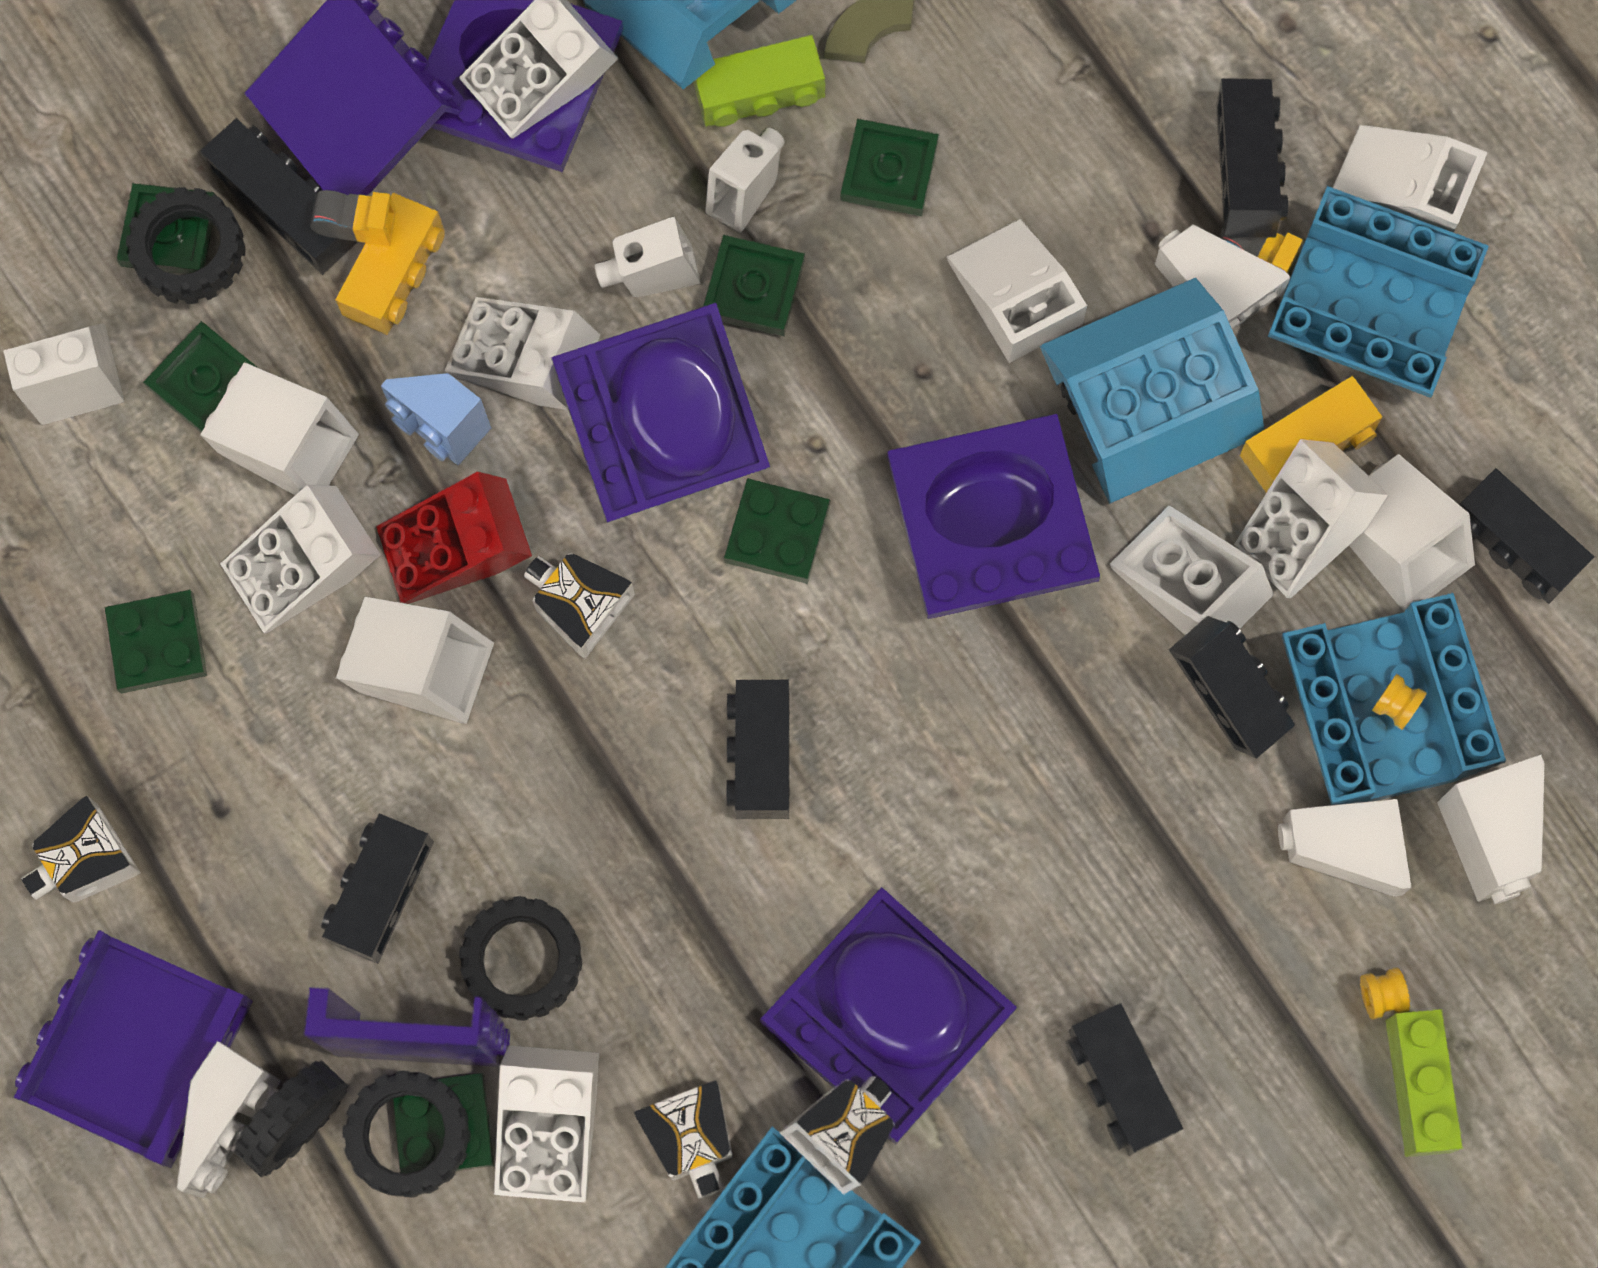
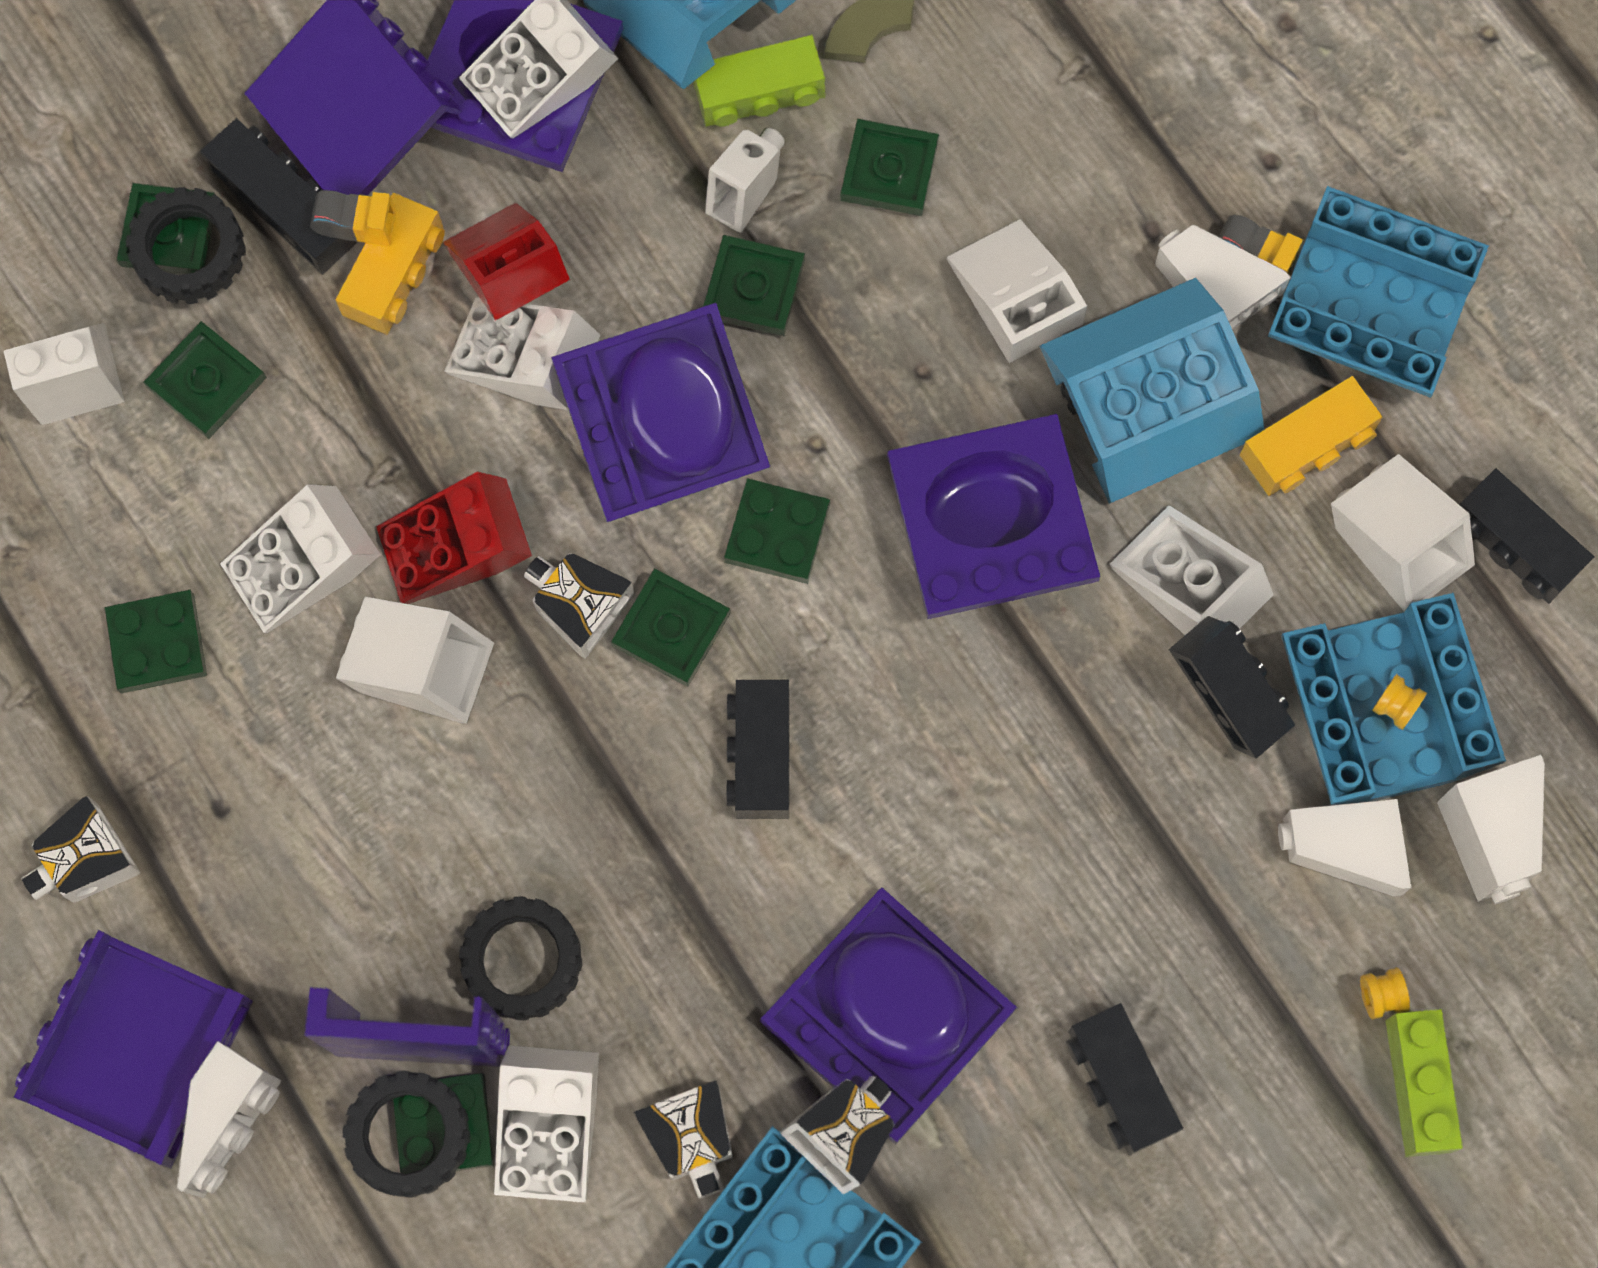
white slope [201,362,359,495] -> none
black tyre [234,1060,348,1177] -> none
black brick [321,813,434,964] -> none
light blue slope [381,373,491,465] -> none
white torso [595,217,701,297] -> none
black brick [1216,78,1288,238] -> none
white slope [1234,439,1388,598] -> none
white slope [1333,125,1488,233] -> none
none -> red slope [443,202,570,321]
none -> dark green plate [611,568,731,687]

